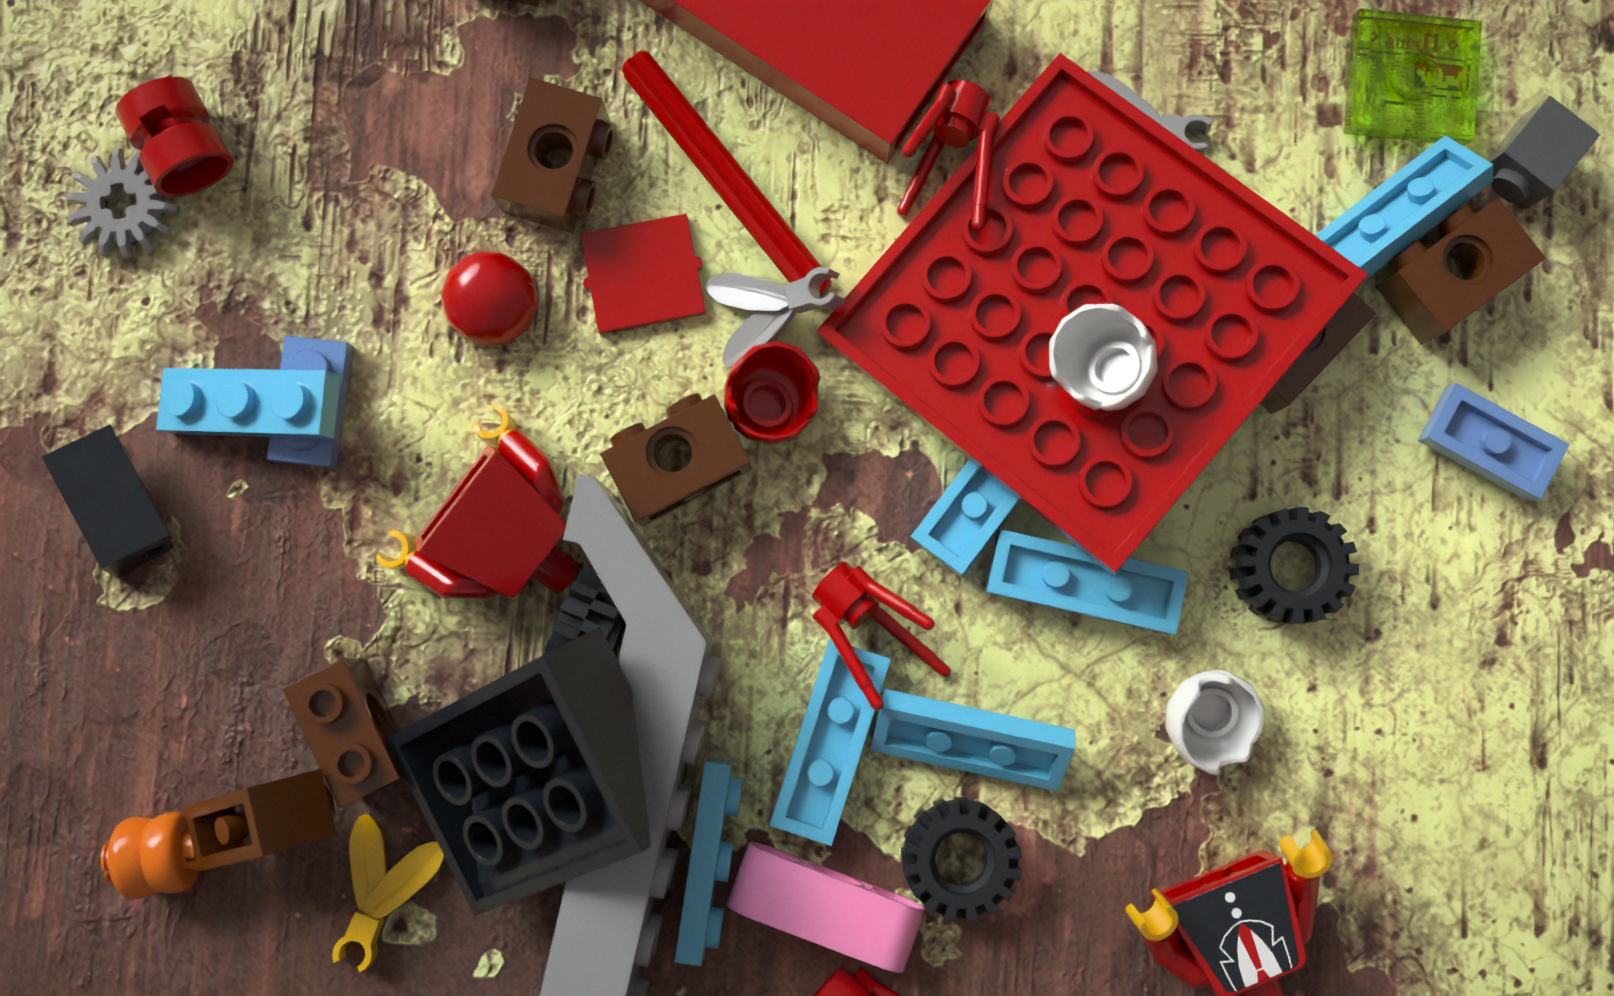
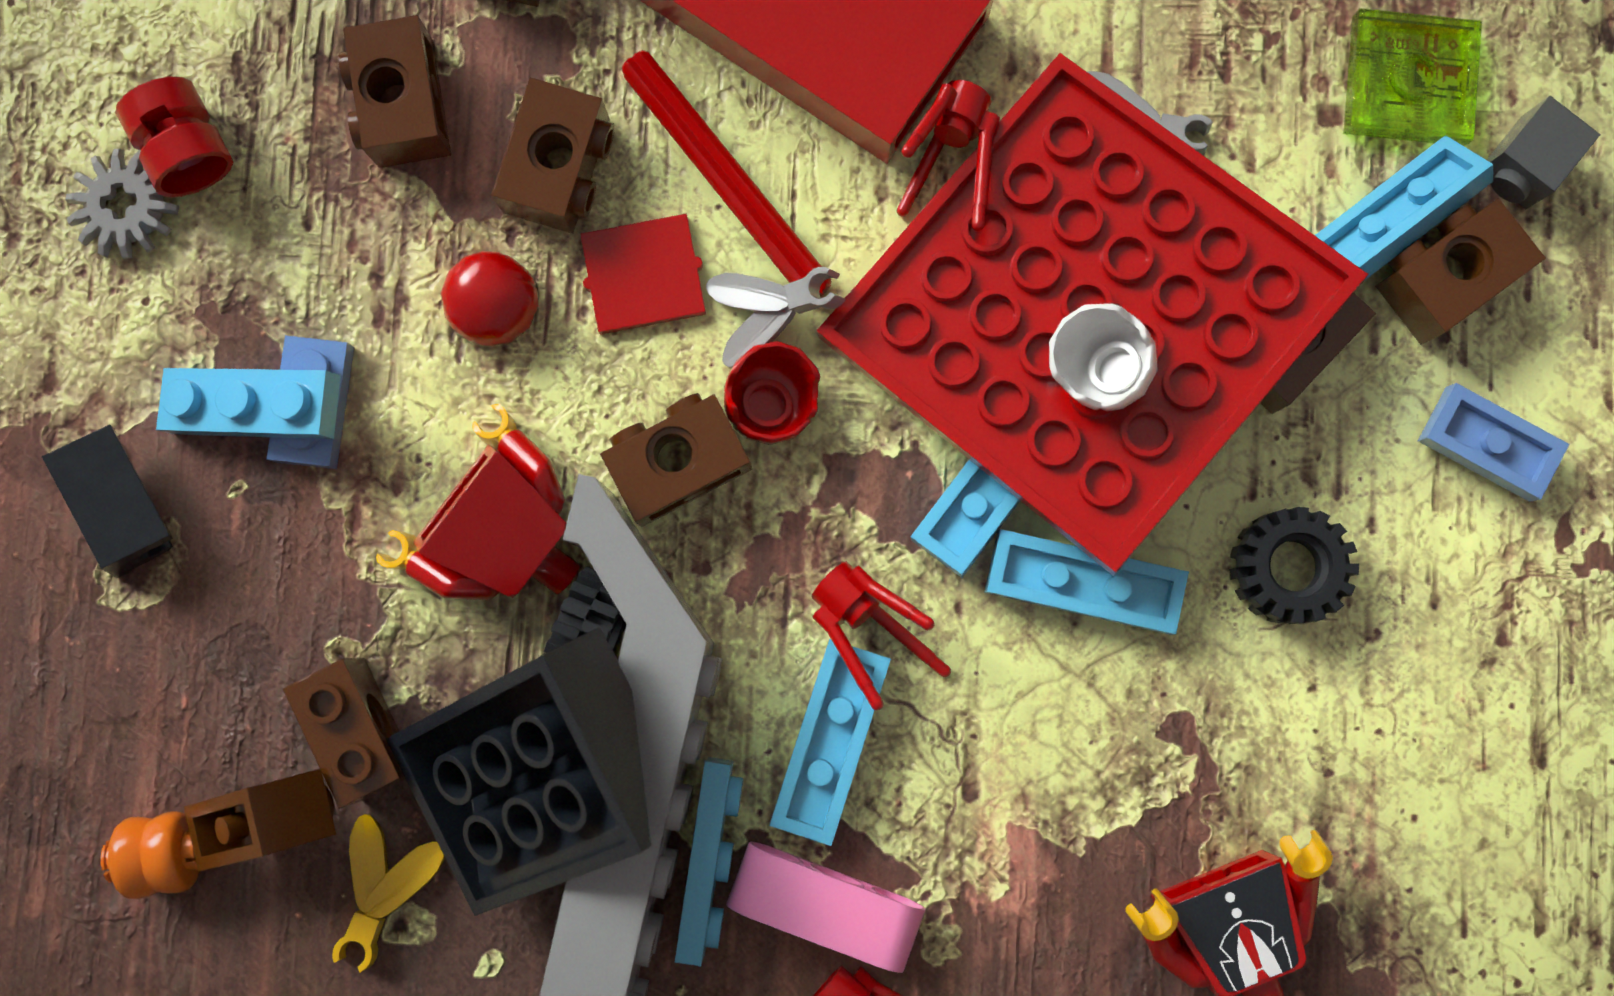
medium azure plate [870,689,1075,791] -> none
black tyre [901,797,1022,922] -> none
white hair [1165,670,1265,775] -> none
none -> reddish brown brick [338,15,452,168]

